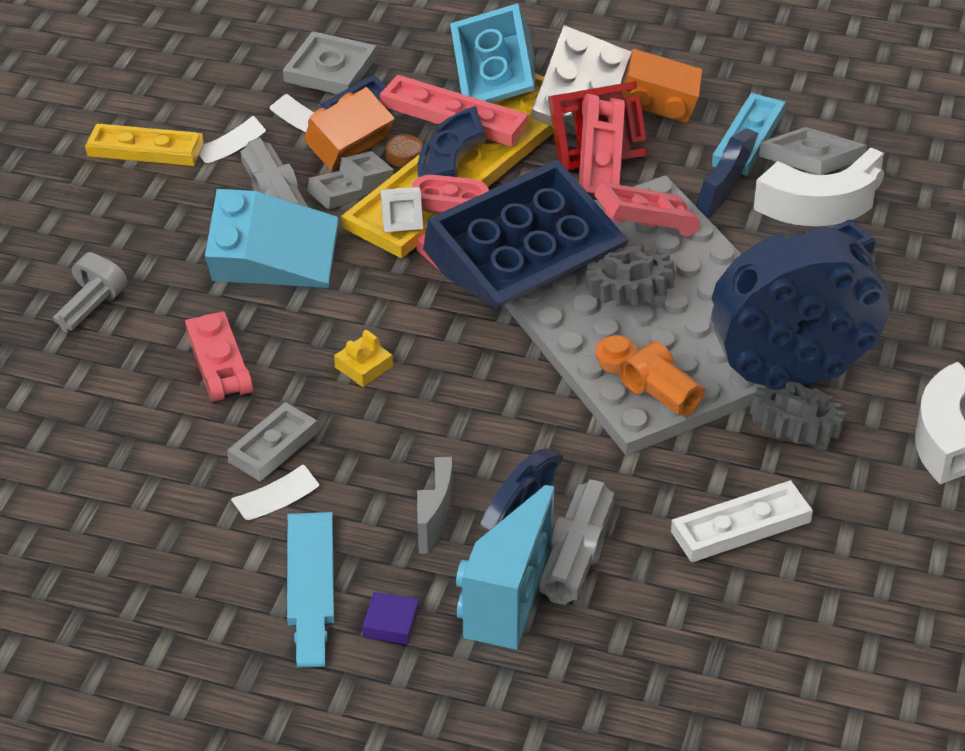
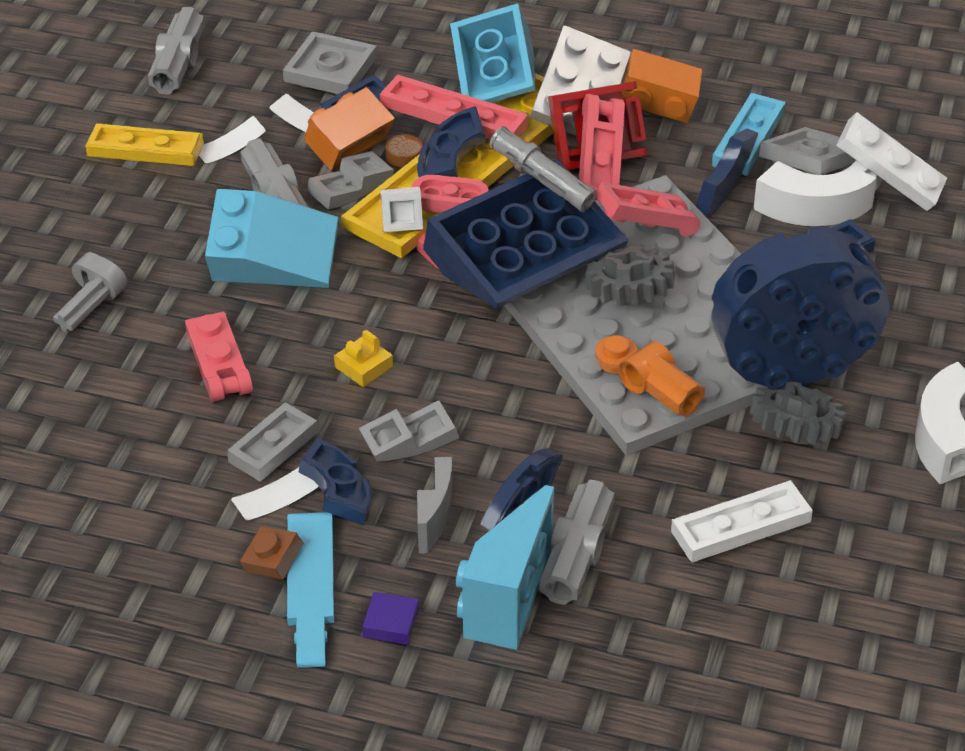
none -> light grey piece [148,7,205,95]
none -> dark orange plate [240,526,304,580]
none -> dark blue tile [298,438,372,525]
none -> light grey slope [359,400,459,461]
none -> light grey pin [489,126,597,212]
none -> white plate [836,112,947,211]

